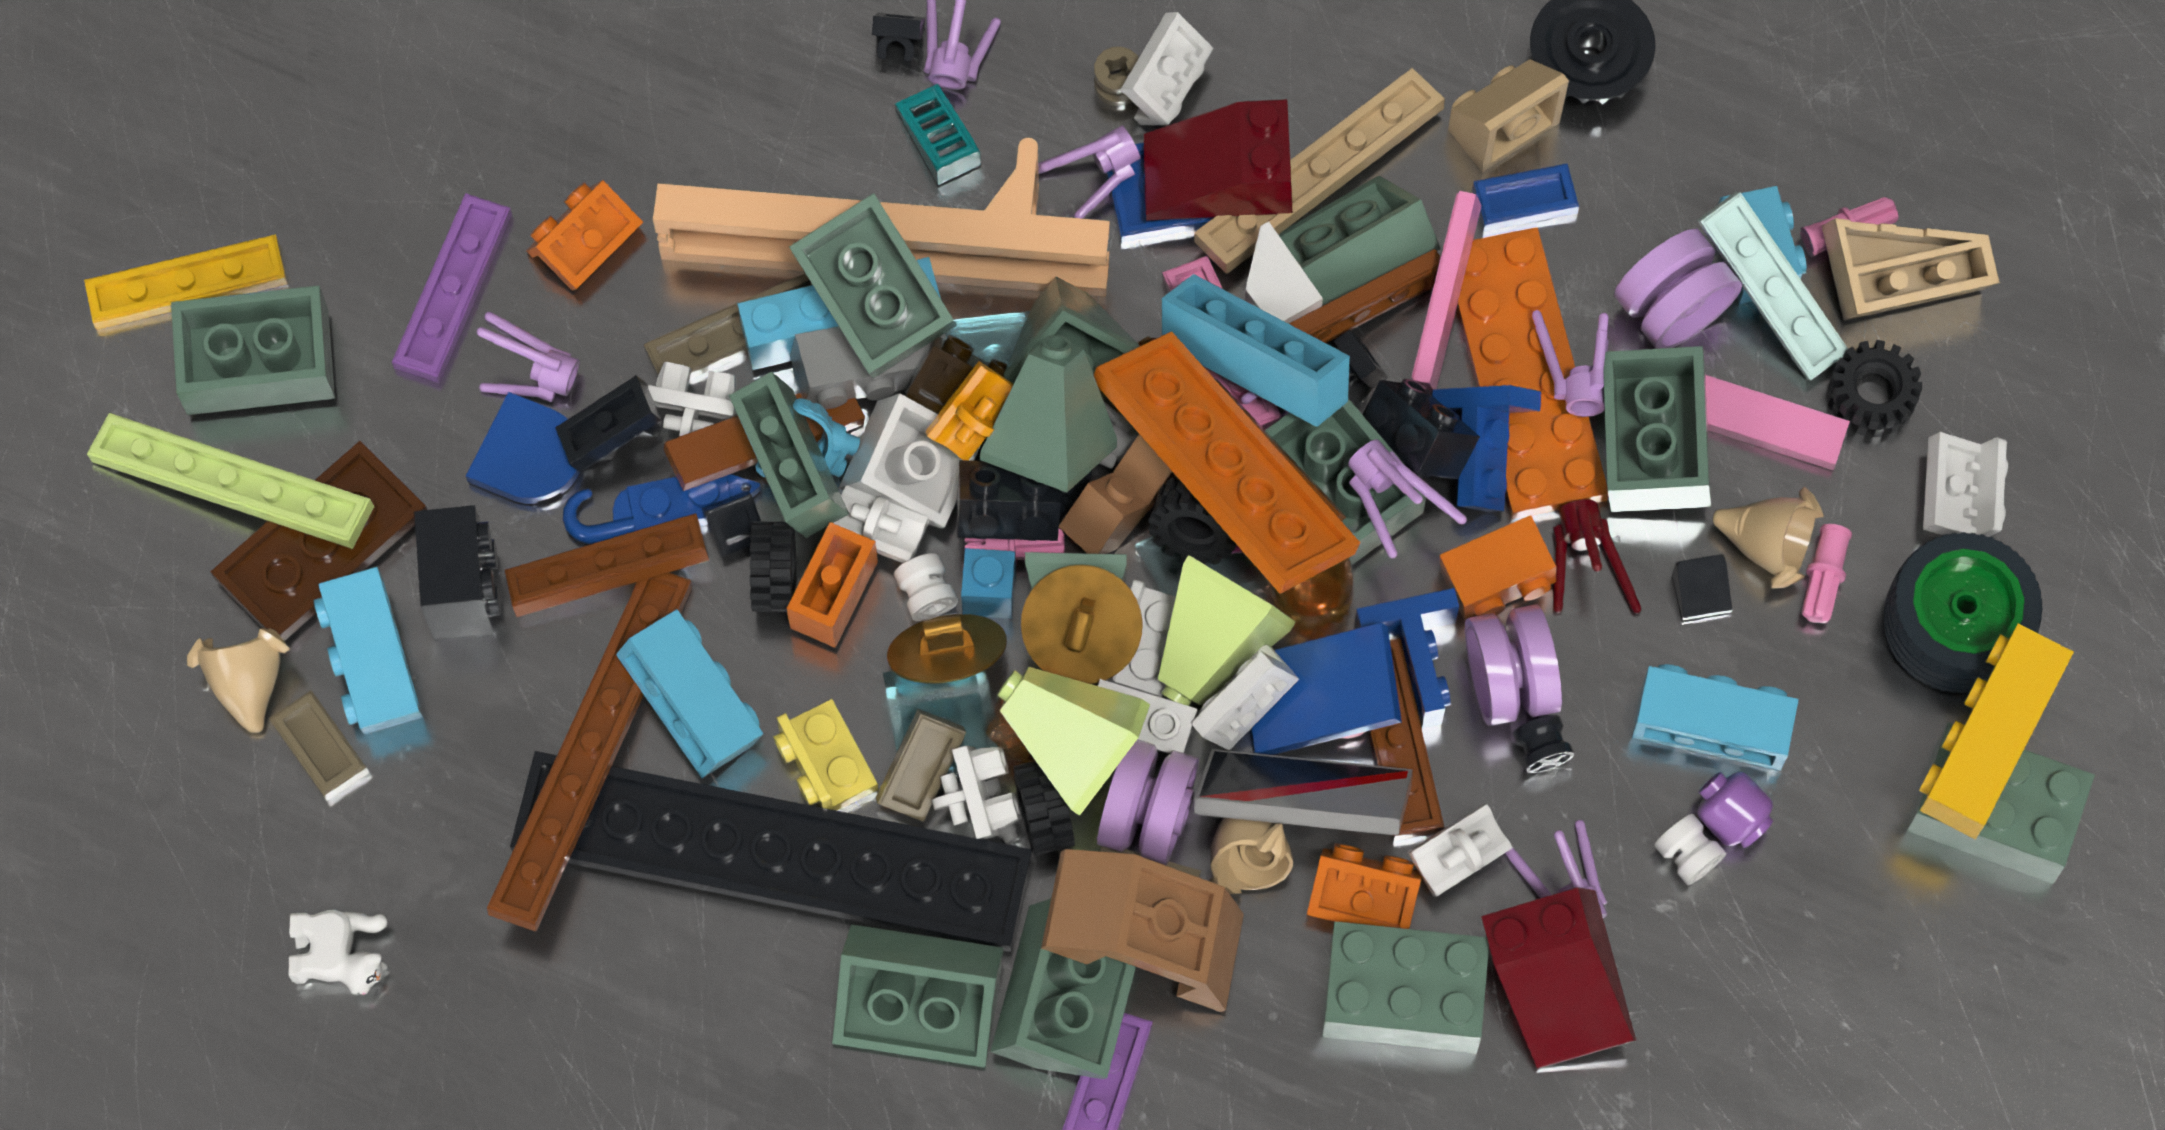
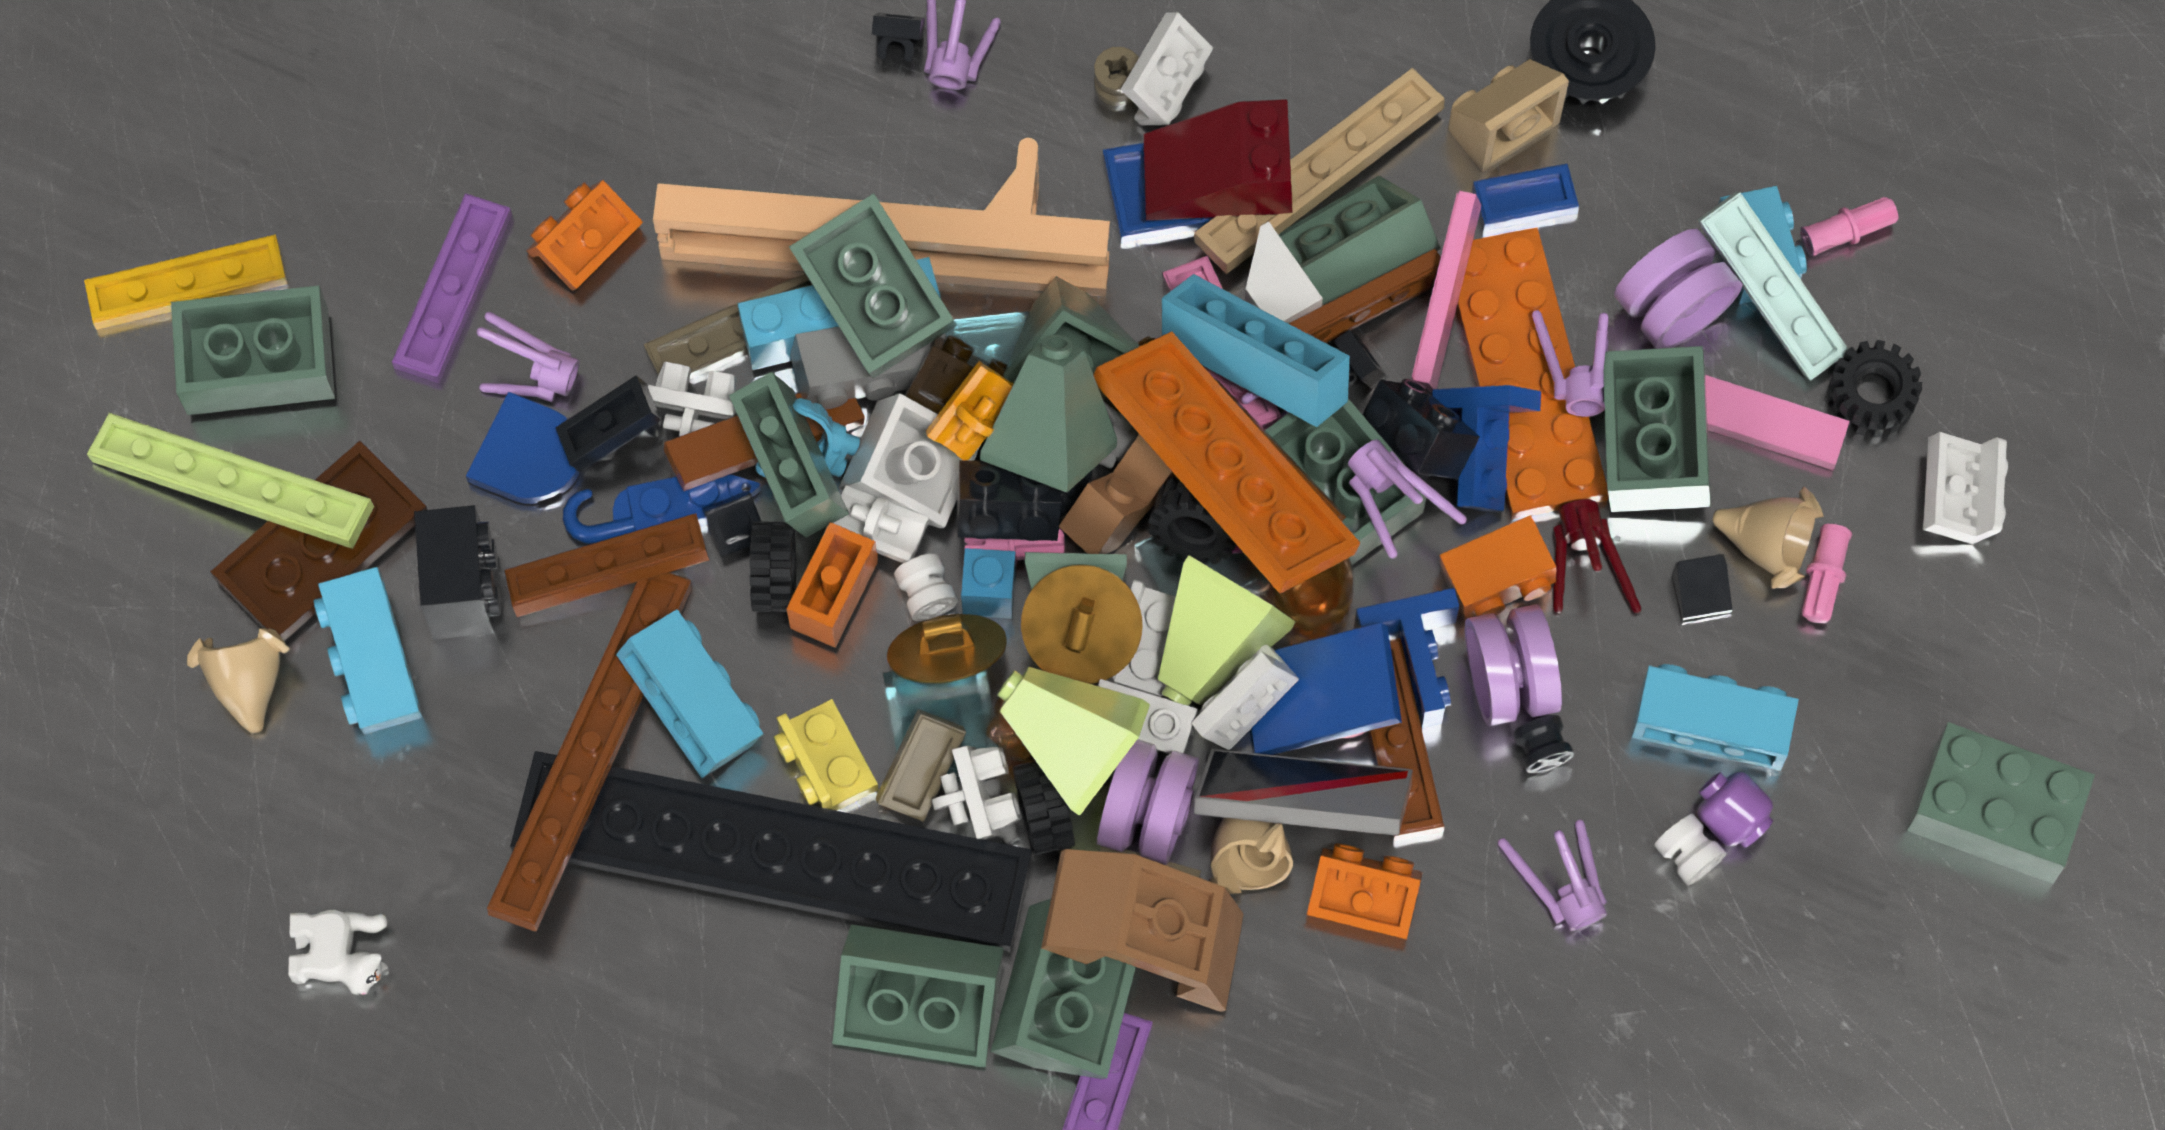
dark tan tile [269,690,369,801] -> none
teal slope [895,84,981,185] -> none
lavender plant [1038,125,1141,219] -> none
sand green brick [1322,921,1489,1053] -> none
white hips [1407,804,1513,896] -> none
dark red slope [1481,887,1636,1068] -> none
tan wedge [1822,218,1999,321] -> none
wheel [1884,532,2043,693] -> none
yellow brick [1919,623,2074,840] -> none

